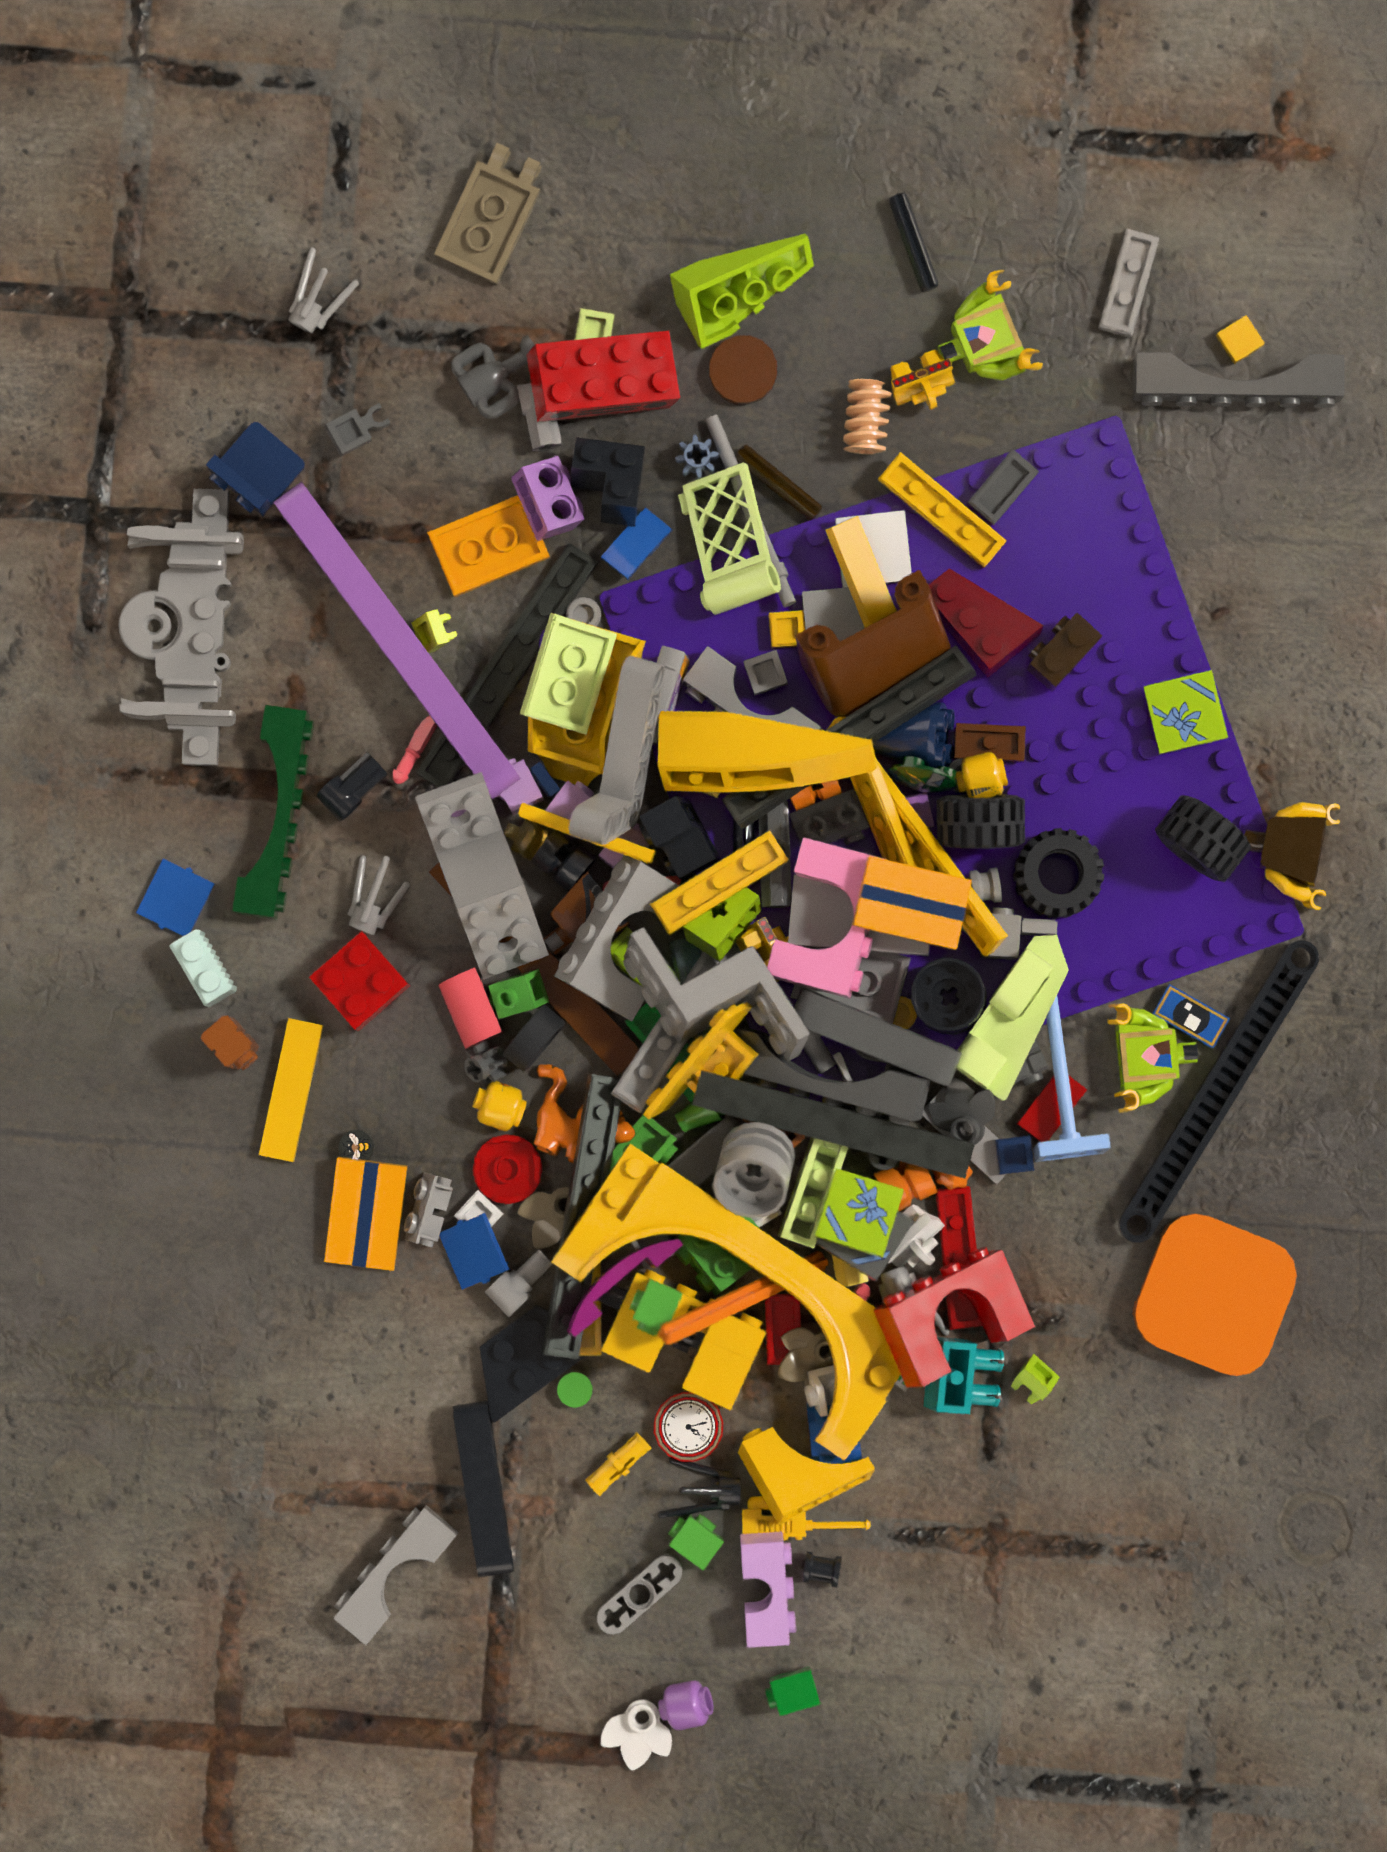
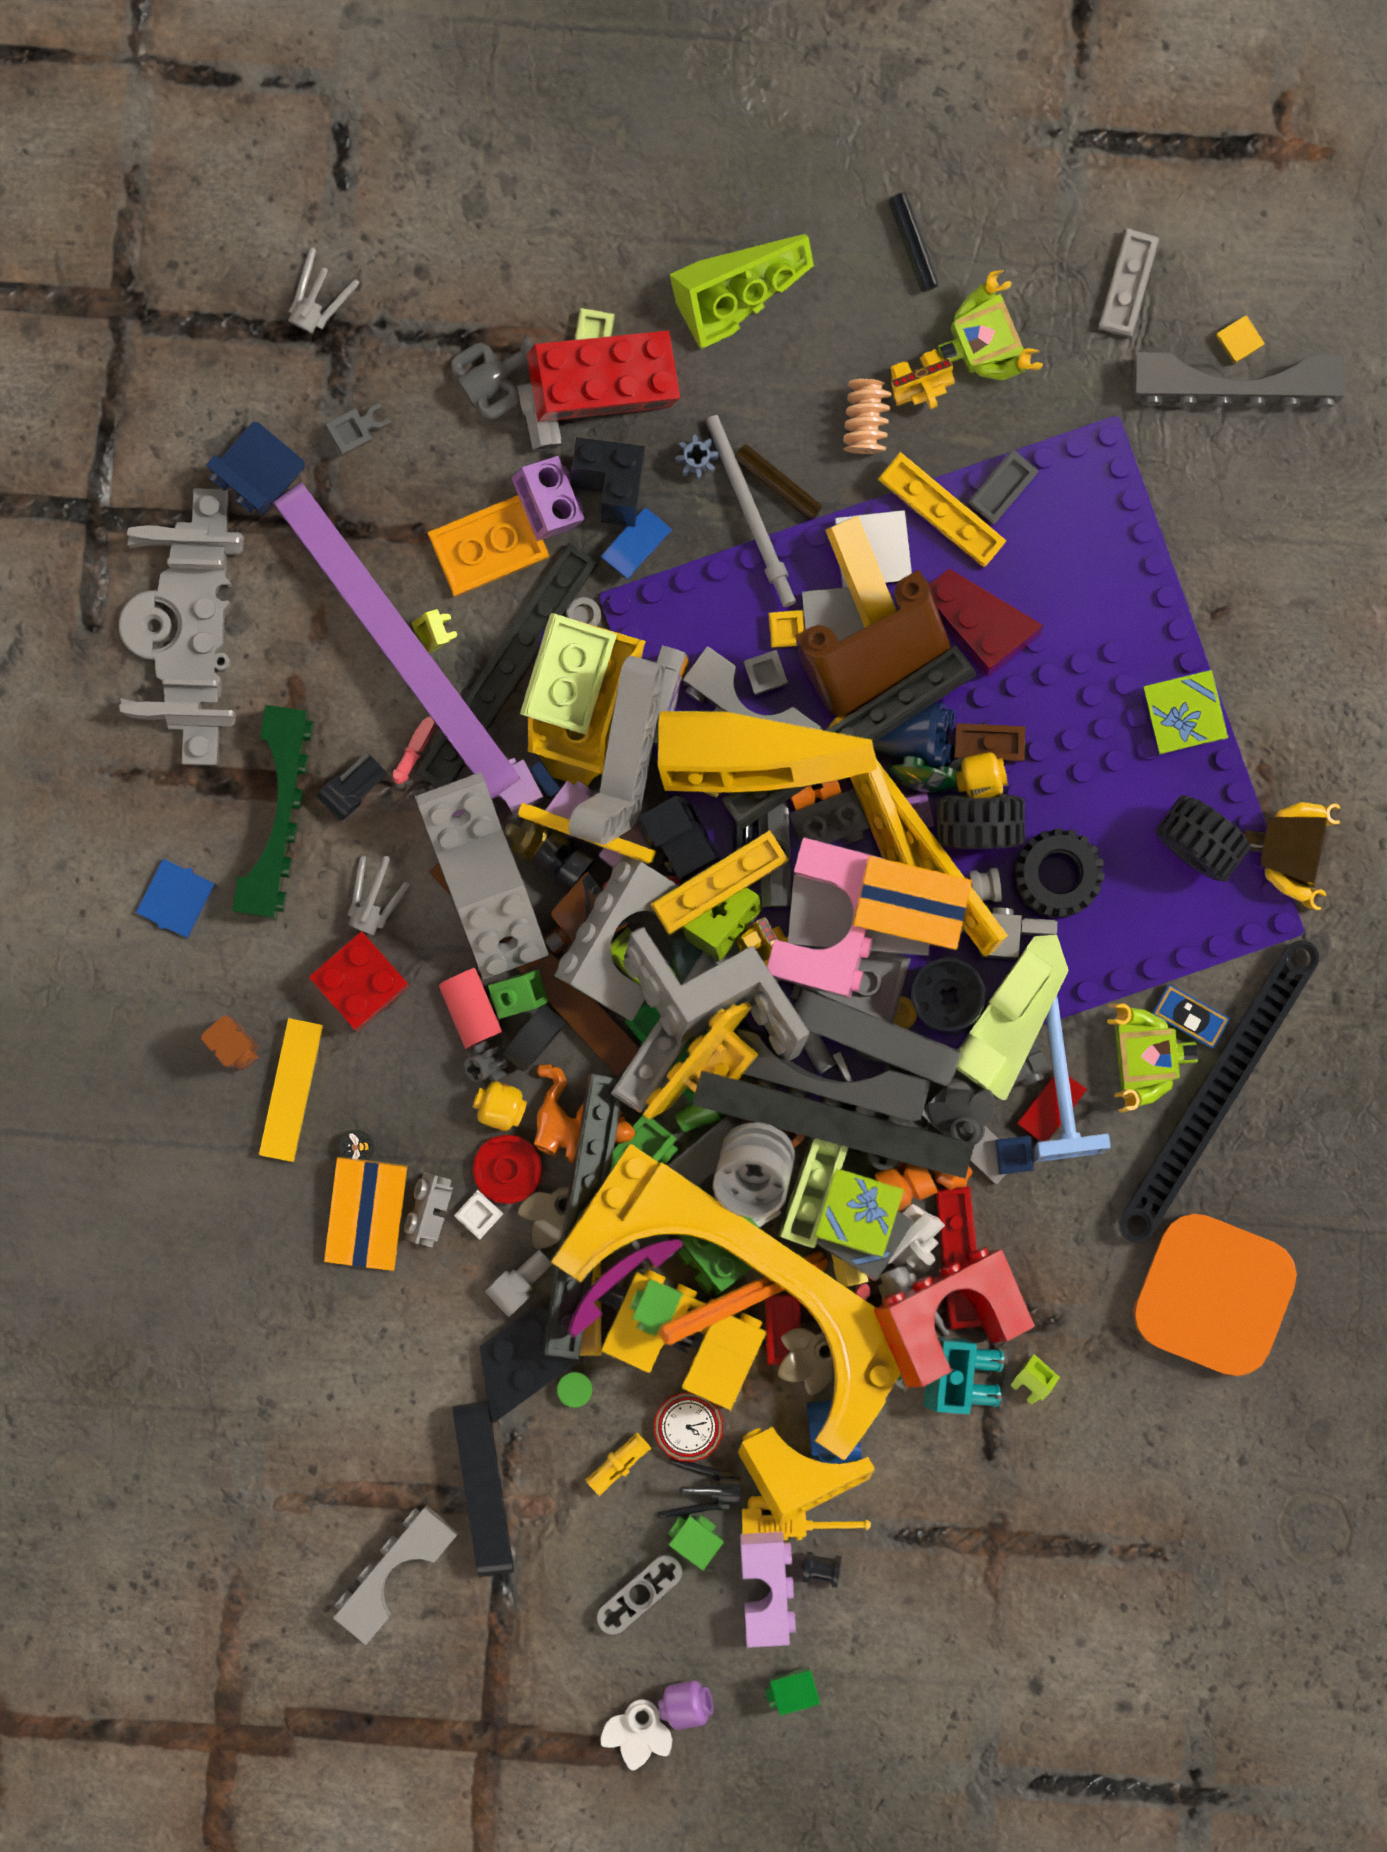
light aqua brick [169,929,237,1008] -> none
dark tan tile [434,143,542,285] -> none
blue piece [439,1213,509,1290] -> none
yellowish green piece [678,462,781,615] -> none
reddish brown tile [709,335,777,405] -> none
white bracket [804,1365,835,1417] -> none
dark brown brick [1027,613,1103,692] -> none

